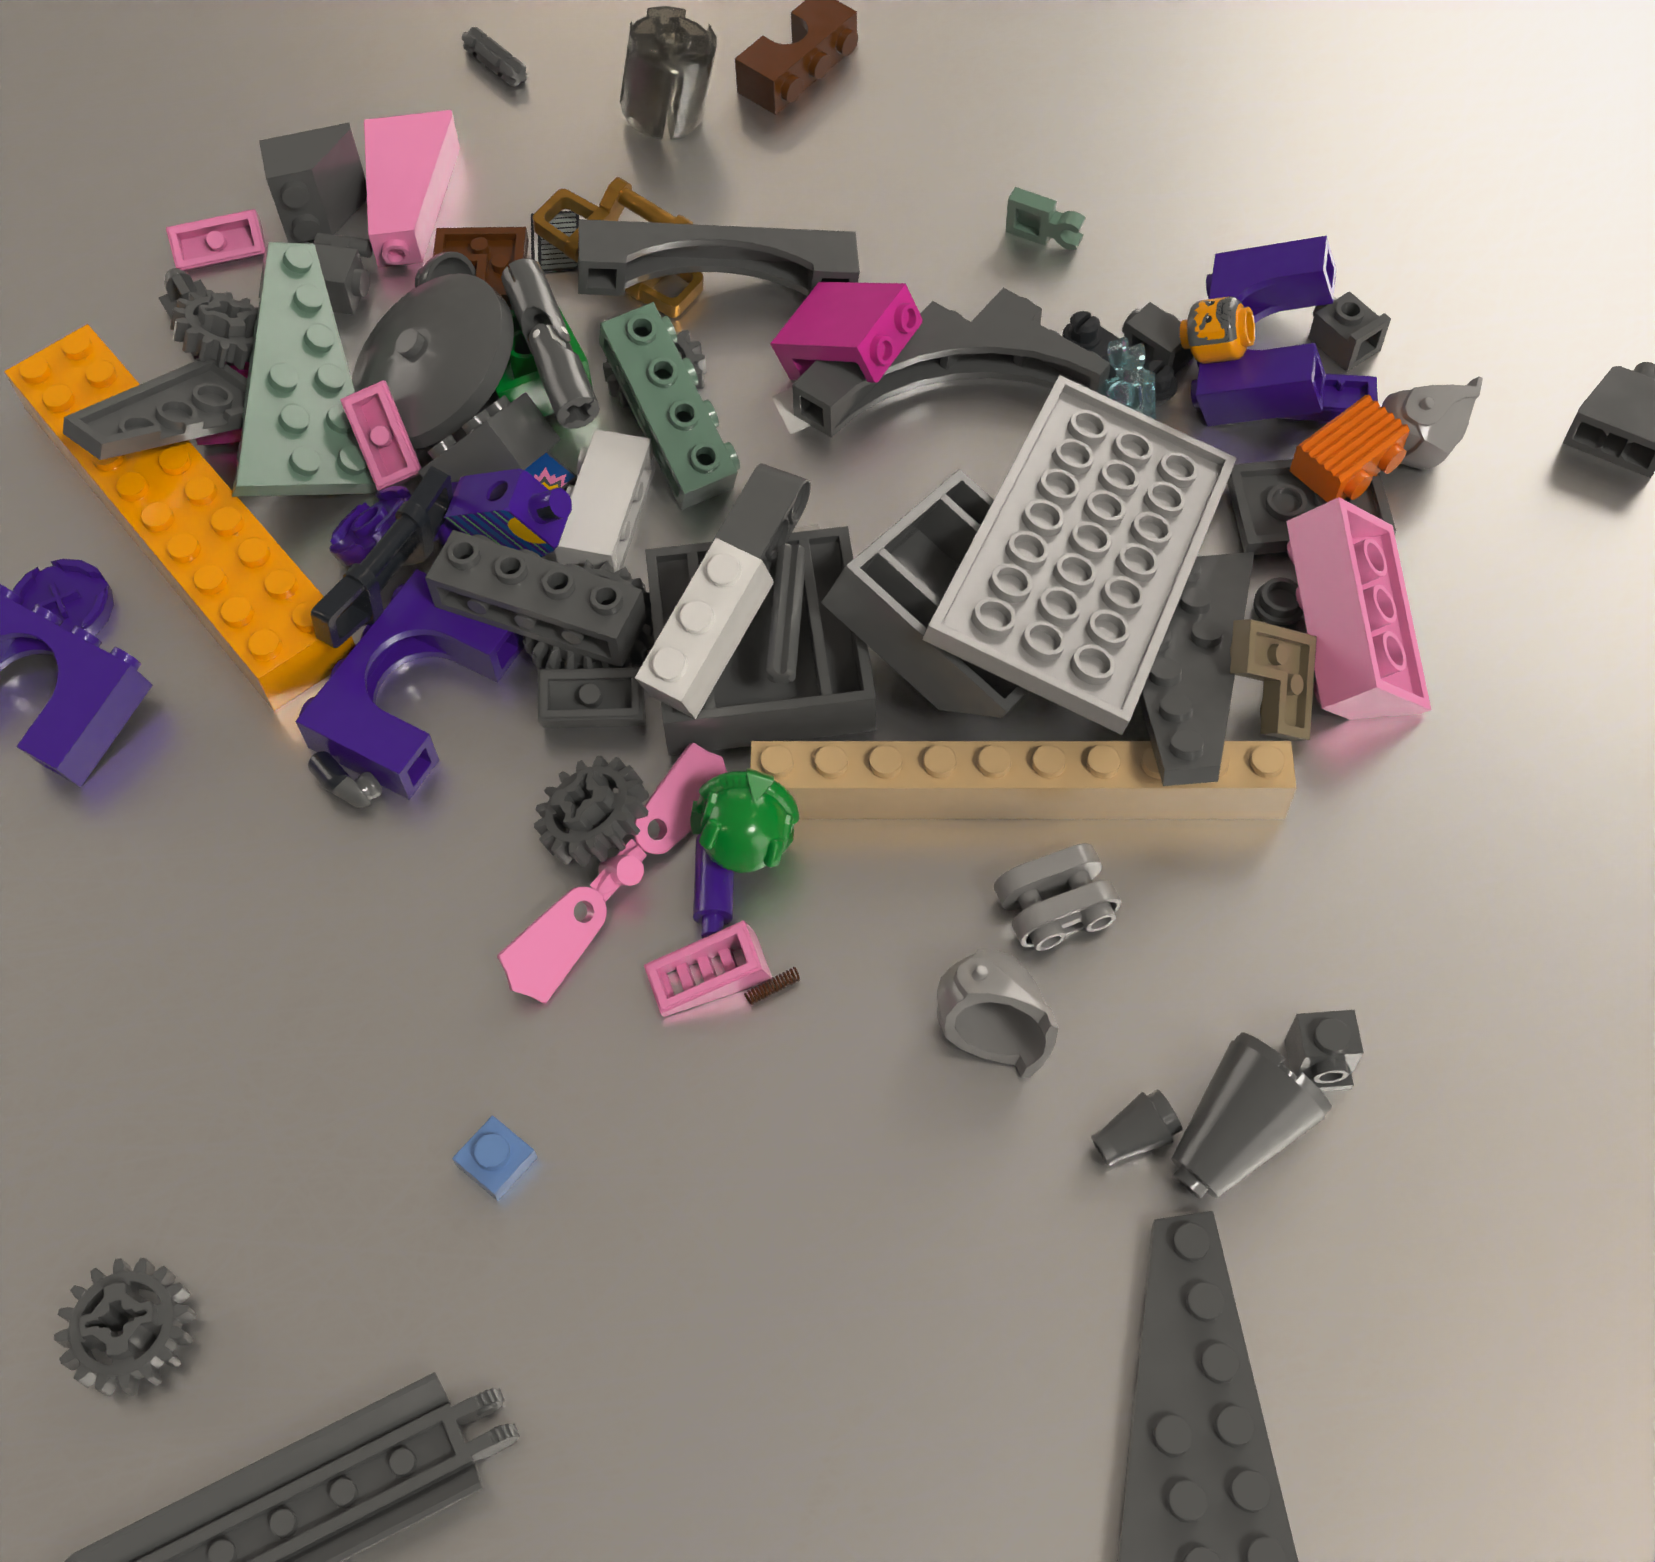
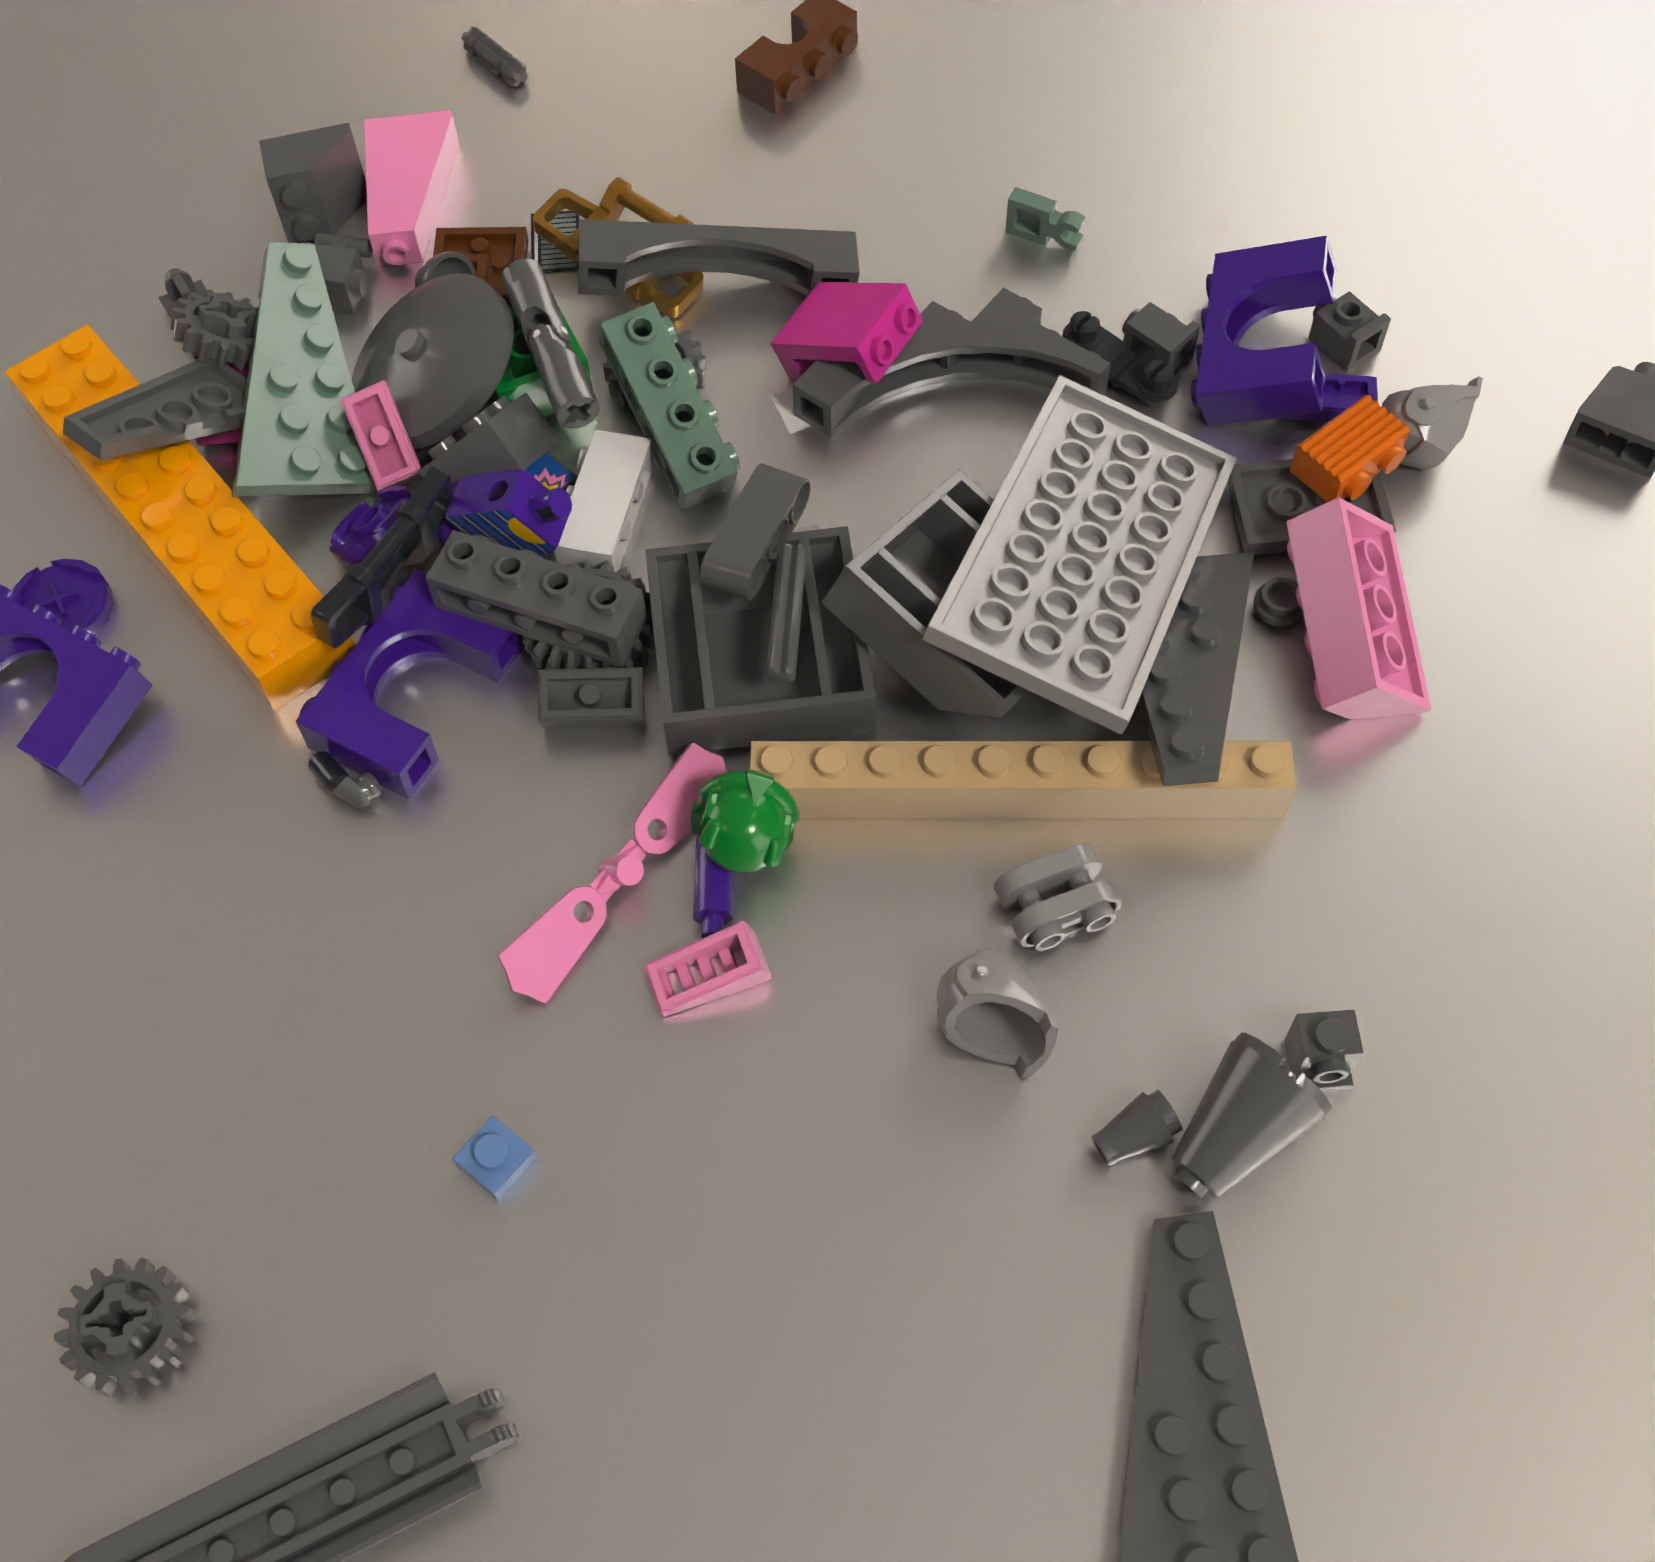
bright pink slope [166,209,266,271] -> none
dark grey gear [534,756,649,867] -> none
clear smoke cylinder [620,6,717,140] -> none
white brick [635,538,774,719] -> none
reddish brown leg [744,966,800,1005] -> none
clear light blue plate [1105,337,1156,419] -> none
light orange head [1180,296,1255,364] -> none
dark tan plate [1230,619,1317,741] -> none

